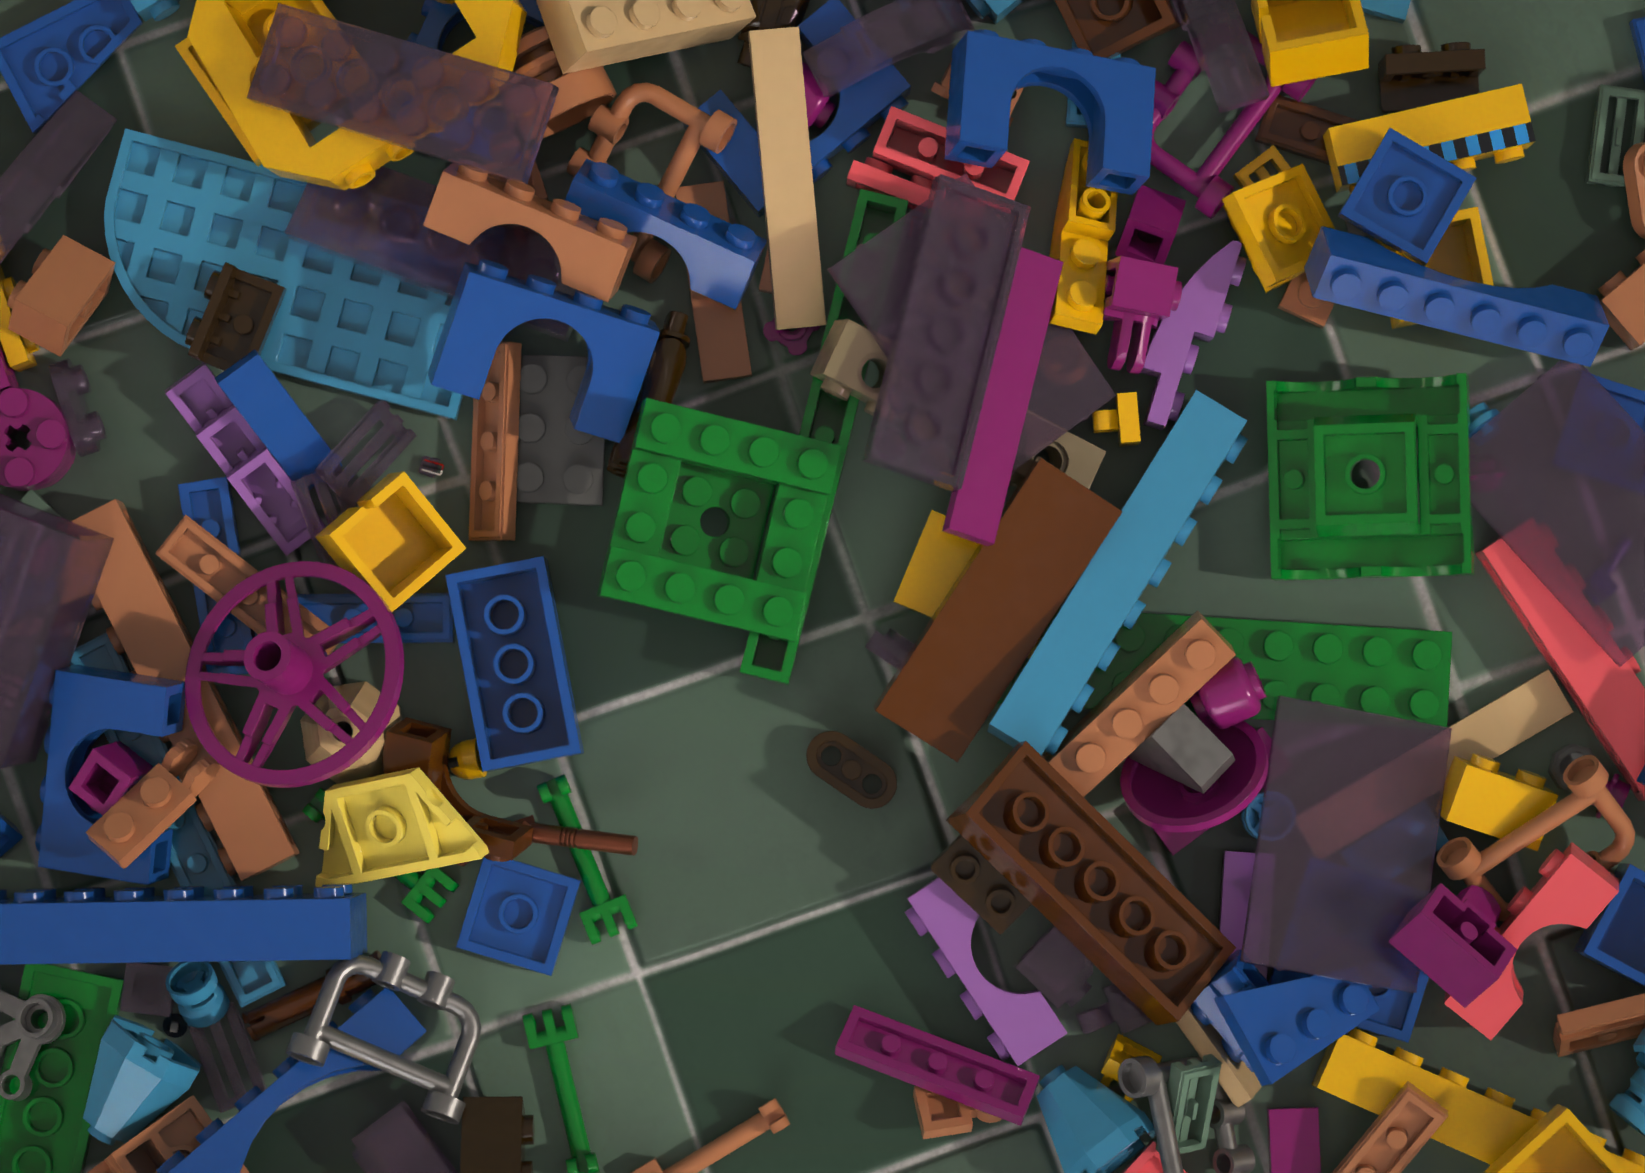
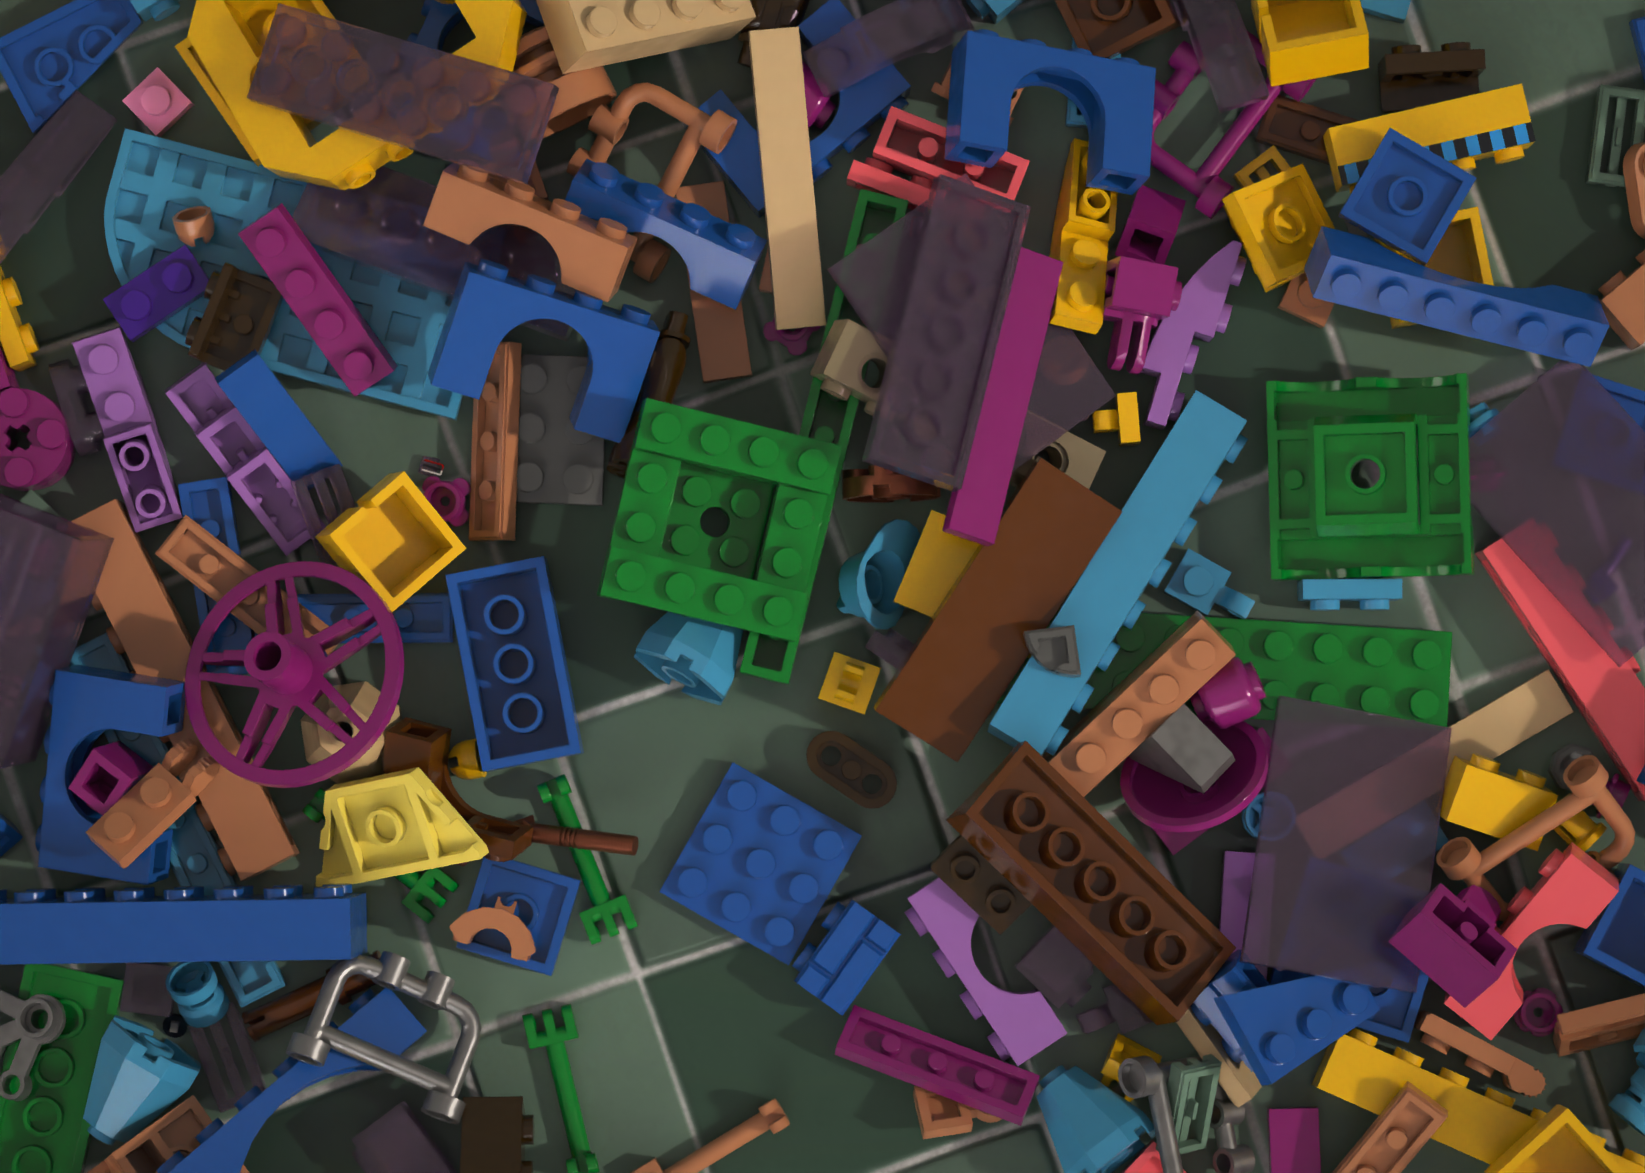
nougat brick [7,235,116,357] -> none
clear purple tile [315,400,417,506] -> none
none -> medium lavender slope [72,326,183,533]
none -> dark purple plate [103,244,209,342]
none -> bright pink plate [122,67,194,137]
none -> nougat hinge [172,206,215,247]
none -> magenta plate [238,203,398,397]
none -> magenta plate [422,476,471,527]
none -> nougat piece [449,896,536,962]
none -> dark azure cone [634,612,743,705]
none -> blue plate [659,763,862,965]
none -> blue brick [792,899,901,1016]
none -> yellow tile [818,652,881,715]
none -> dark azure piece [836,519,921,630]
none -> copper plate [842,464,941,503]
none -> dark grey tile [1023,625,1081,678]
none -> dark azure plate [1164,548,1255,619]
none -> dark azure plate [1297,579,1403,611]
none -> nougat hinge [1414,1010,1547,1098]
none -> magenta plate [1514,988,1563,1037]
none -> yellow bush [1553,793,1607,852]

